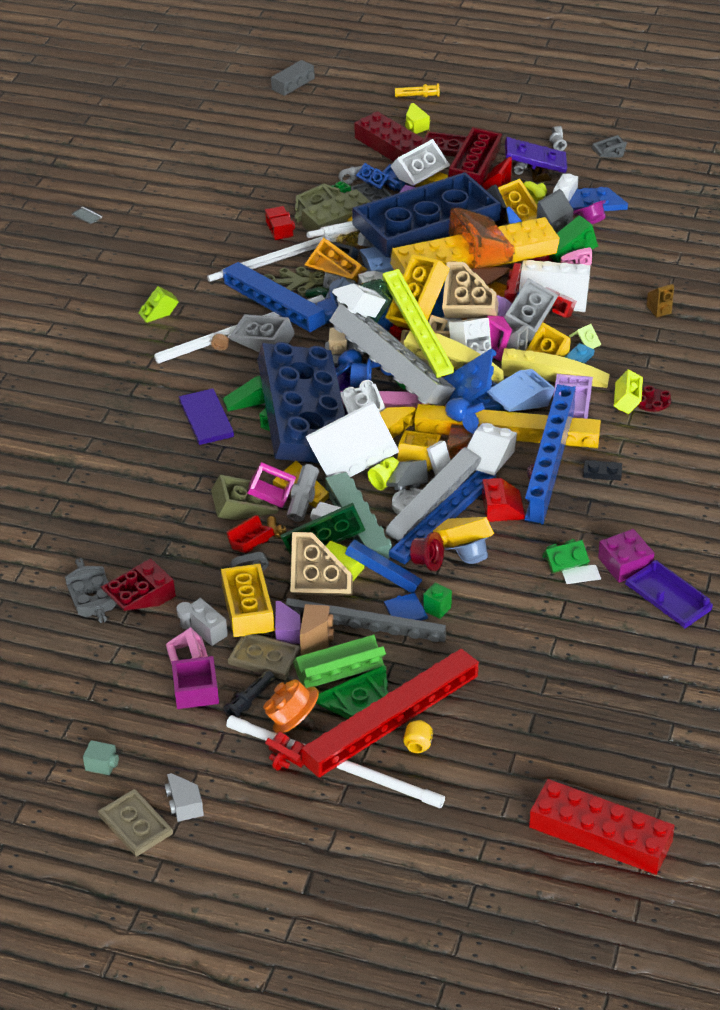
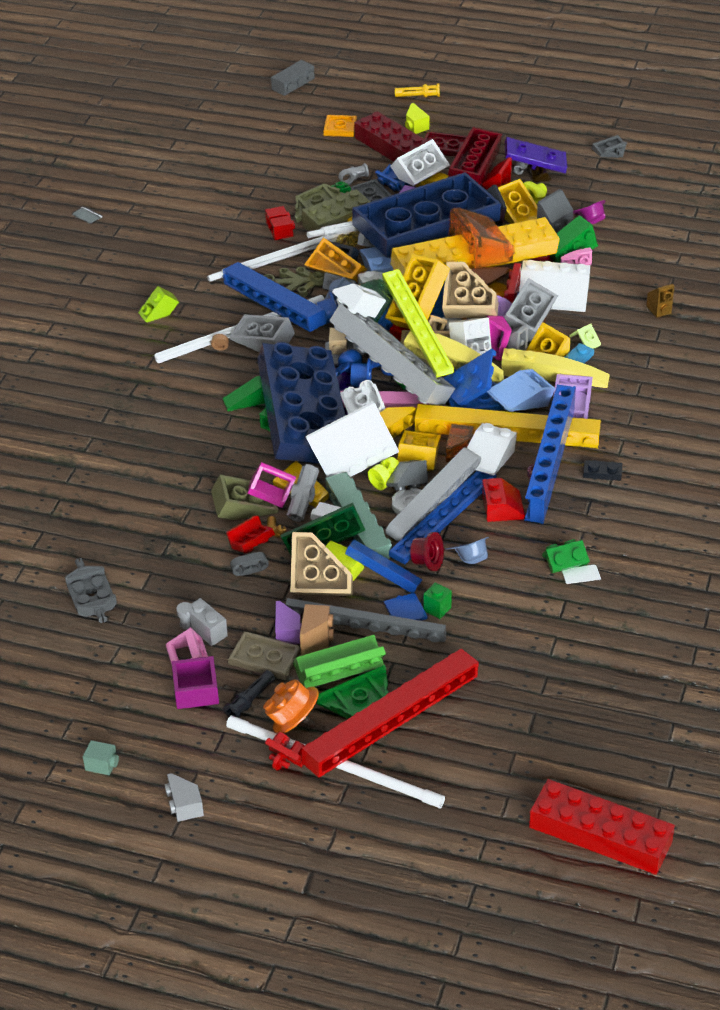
dark tan tile [98,789,173,857] -> none
dark red slope [101,558,176,611] -> none
dark purple tile [179,389,234,445] -> none
yellow brick [221,564,274,637] -> none
dark green arm [306,286,329,298] -> none
blue slope [356,163,389,190] -> none
yellow head [403,720,433,753] -> none
white tile [427,441,451,476] -> none
yellow slope [433,517,494,547] -> none
blue piece [445,398,485,434] -> none
slope [506,207,522,224] -> none
red piece [545,287,577,318] -> none
light grey connector [549,126,567,151] -> none
white brick [553,173,578,201] -> none
blue wing [569,187,628,211] -> none
magenta piece [598,529,655,583] -> none
neon yellow brick [614,369,643,414] -> none
dark purple container [625,560,713,629] -> none
dark red dish [637,385,671,412] -> none
none -> light orange tile [323,115,357,137]

